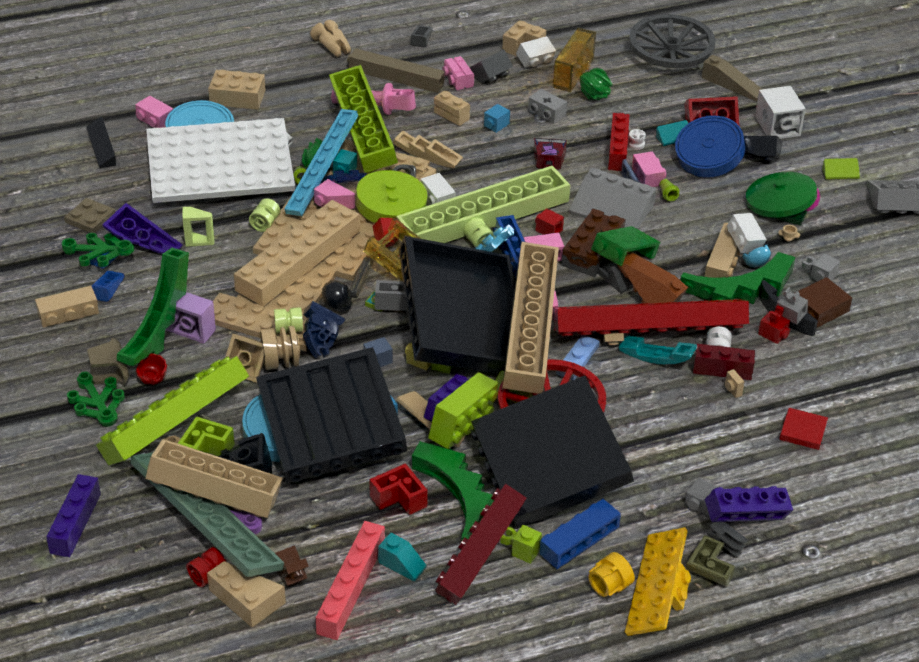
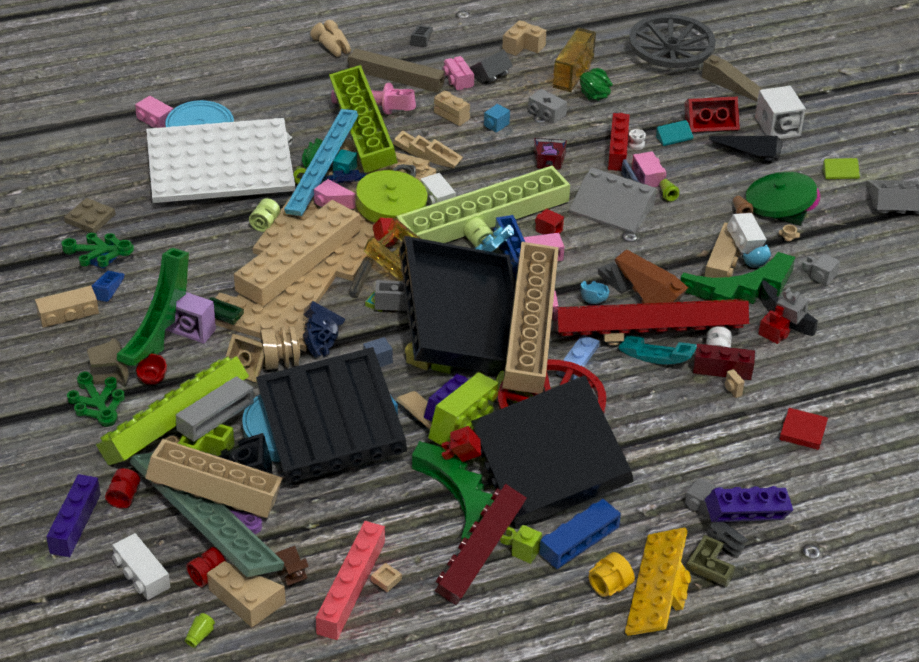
black slope [86,117,116,168] -> none
dark purple wedge [102,203,183,254] -> none
yellowish green tile [183,207,215,247] -> none
tan brick [208,70,265,110] -> none
yellowish green wheel [274,307,303,334] -> none
black hair [321,280,353,312] -> none
red brick [369,463,428,515] -> none
teal slope [378,533,427,582] -> none
white brick [516,36,556,68] -> none
reddish brown piece [562,209,626,277] -> none
green panel [591,226,661,266] -> none
blue brick [675,116,745,177] -> none
reddish brown brick [794,277,852,328] -> none
none -> red wheel [105,468,141,509]
none -> white brick [112,533,171,600]
none -> light grey brick [176,376,254,442]
none -> lime cone [184,613,215,648]
none -> dark green tile [208,297,244,325]
none -> tan plate [371,563,402,592]
none -> red brick [442,426,481,462]
none -> medium azure hair [580,281,610,304]
none -> medium nougat cone [733,196,753,214]

